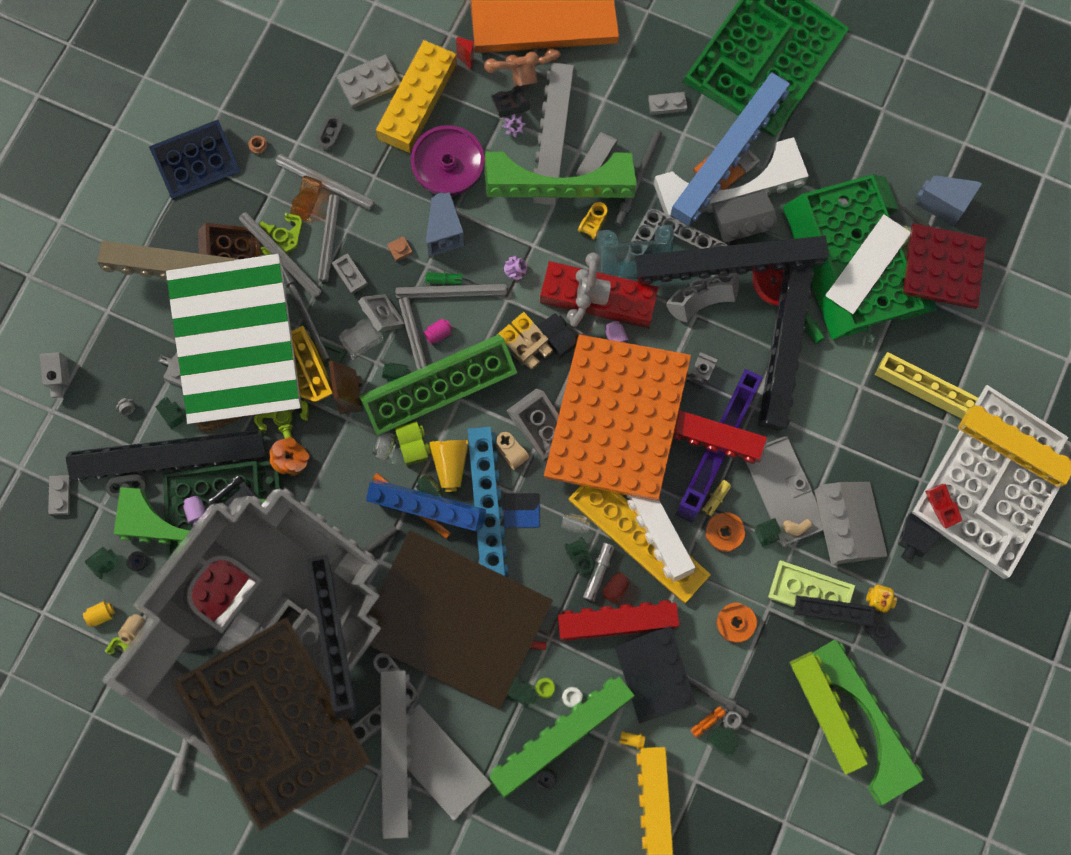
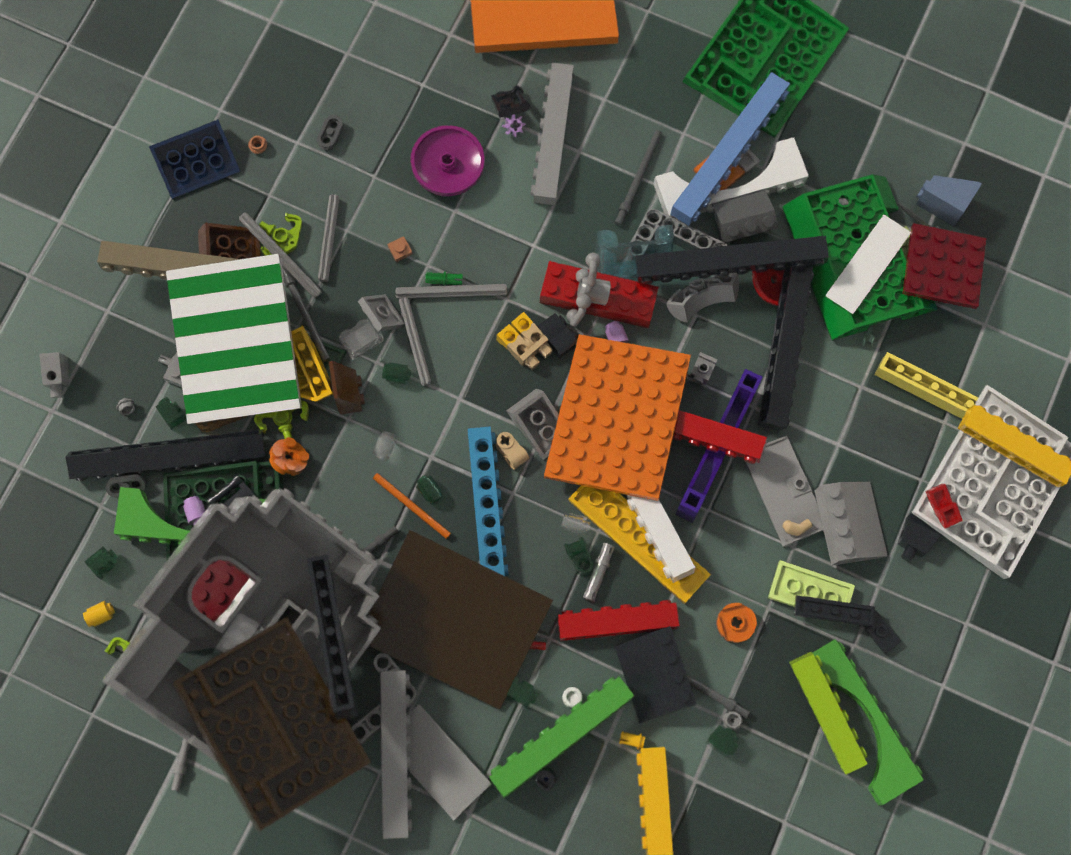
light grey plate [48,475,71,516] -> none
tan brick [118,614,146,644] -> none
black tile [126,551,147,572] -> none
light grey axle [276,154,374,210] -> none
clear orange slope [290,175,322,221] -> none
light grey plate [332,253,367,295] -> none
light grey plate [336,54,400,108] -> none
bright green brick [359,334,517,435] -> none
blue brick [366,480,486,531] -> none
yellow brick [376,40,457,153] -> none
lime brick [395,421,431,466] -> none
dark pink brick [423,318,453,345] -> none
sand blue slope [426,192,464,257] -> none
yellow cone [429,440,468,492] -> none
red slope [456,37,475,70] -> none
nougat wheel [484,48,560,86] -> none
bright green arch [484,151,636,198] -> none
lavender gear [504,256,527,280] -> none
sticker [504,493,539,528] -> none
lime tile [535,678,555,699] -> none
light grey beam [576,132,618,176] -> none
yellow piece [578,202,607,240] -> none
clear red brick [602,572,630,603] -> none
light grey plate [648,92,687,115] -> none
orange axle [690,706,726,738] -> none
light yellow axle [701,480,731,517] -> none
orange plate [706,512,745,552] -> none
clear green brick [754,518,782,547] -> none
green axle [804,312,826,344] -> none
yellow head [866,584,897,613] -> none

